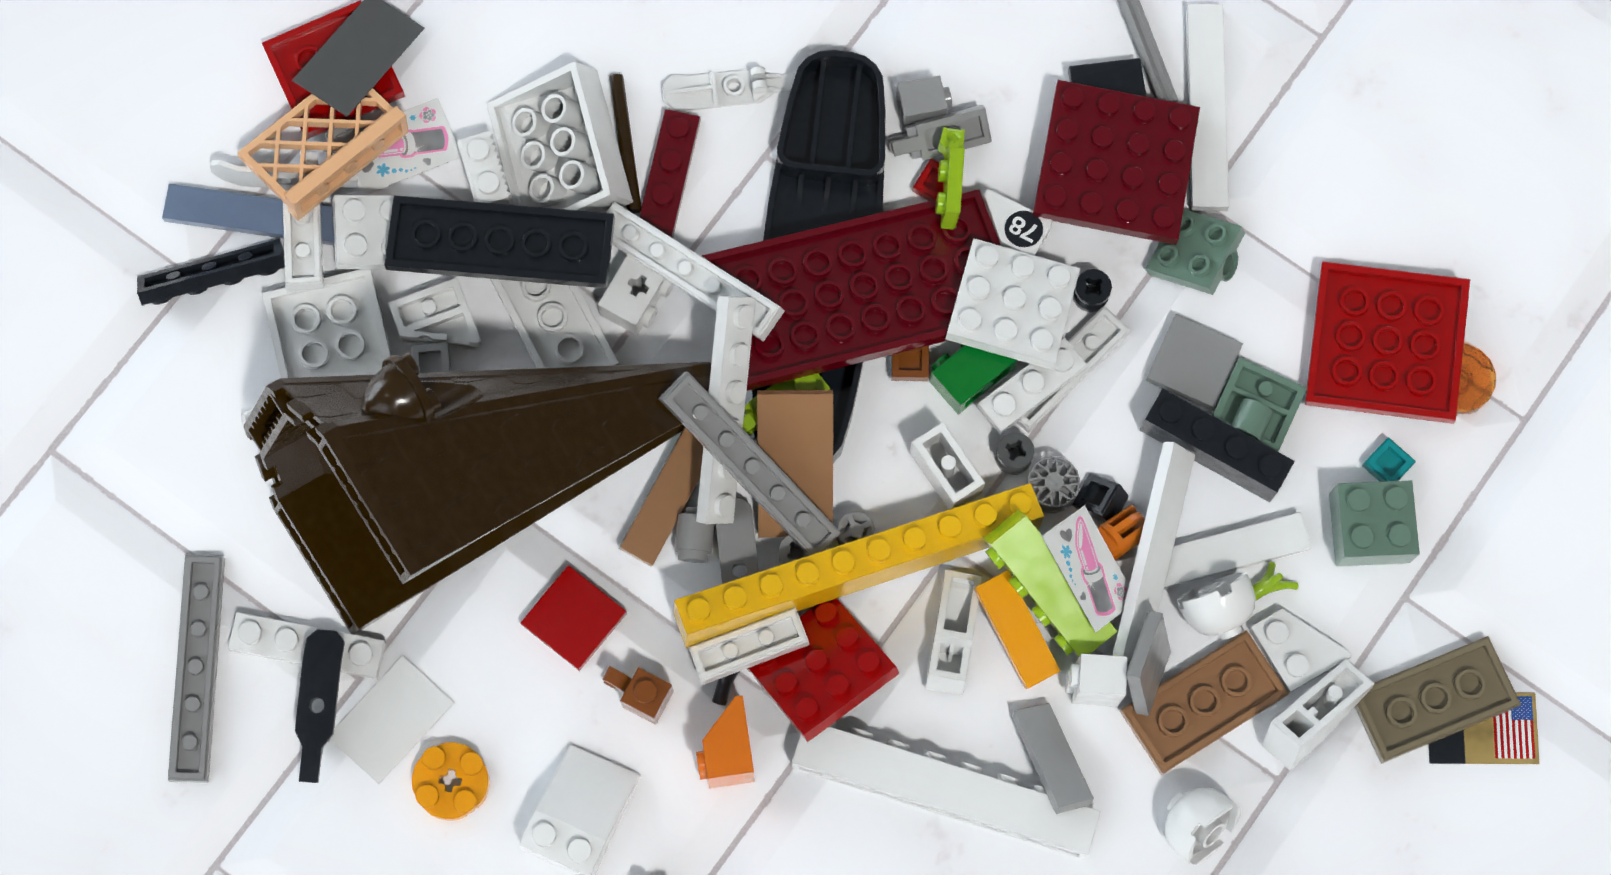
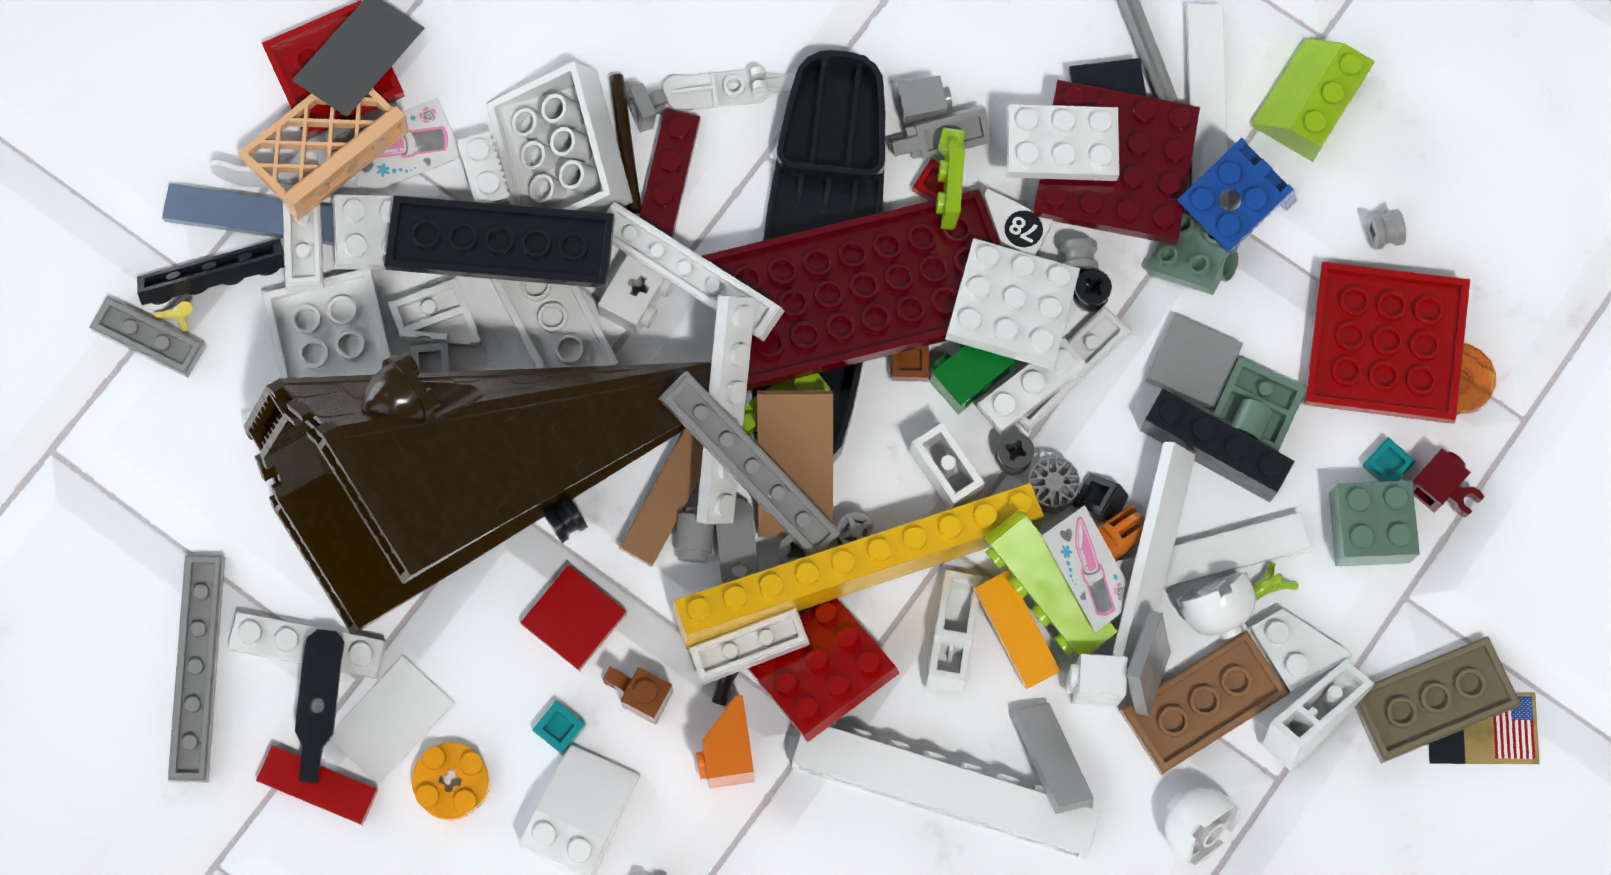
none -> light grey tile [89,296,206,378]
none -> light yellow bar [154,297,193,332]
none -> red tile [256,746,379,826]
none -> teal tile [532,701,586,756]
none -> black wheel [542,496,588,544]
none -> light grey tile [627,82,668,133]
none -> white plate [1007,104,1119,181]
none -> light grey wheel [1060,238,1099,277]
none -> blue bracket [1177,137,1297,254]
none -> lime slope [1251,39,1375,162]
none -> light grey wheel [1366,209,1406,250]
none -> dark red brick [1412,448,1484,517]

